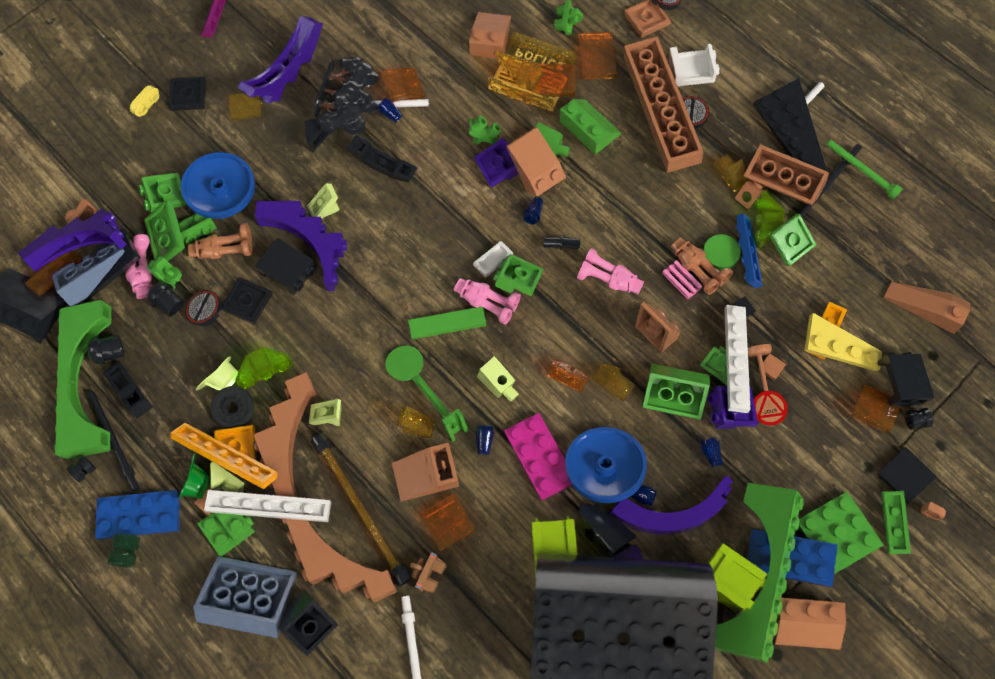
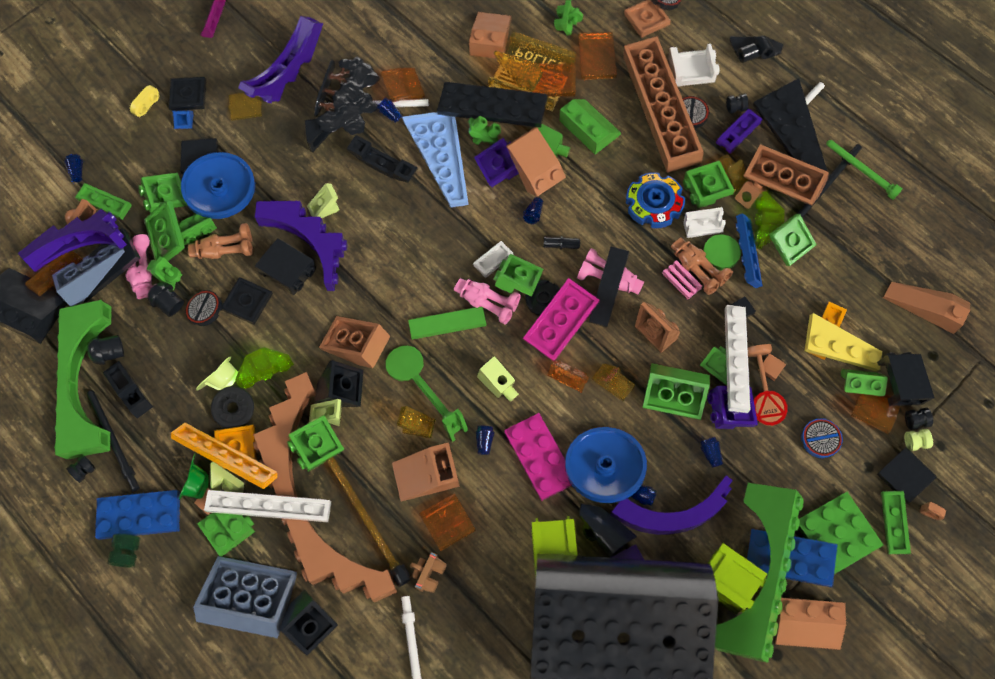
none -> clear blue cone [64,154,83,182]
none -> bright green tile [75,183,132,220]
none -> blue slope [173,111,193,129]
none -> black tile [180,138,218,175]
none -> bright green plate [287,415,344,472]
none -> black slope [315,360,363,407]
none -> nougat slope [319,316,390,368]
none -> light blue wing [402,112,468,207]
none -> black plate [437,82,548,128]
none -> dark pink plate [523,278,599,362]
none -> black tile [525,280,560,316]
none -> black slope [589,246,629,328]
none -> blue piece [626,173,685,228]
none -> bright green plate [683,161,735,209]
none -> white hinge [683,207,725,238]
none -> dark purple plate [716,109,762,154]
none -> black wheel [726,93,749,114]
none -> black panel [730,36,783,63]
none -> tile [801,419,843,458]
none -> bright green bracket [841,369,888,396]
none -> yellowish green wheel [904,428,933,451]

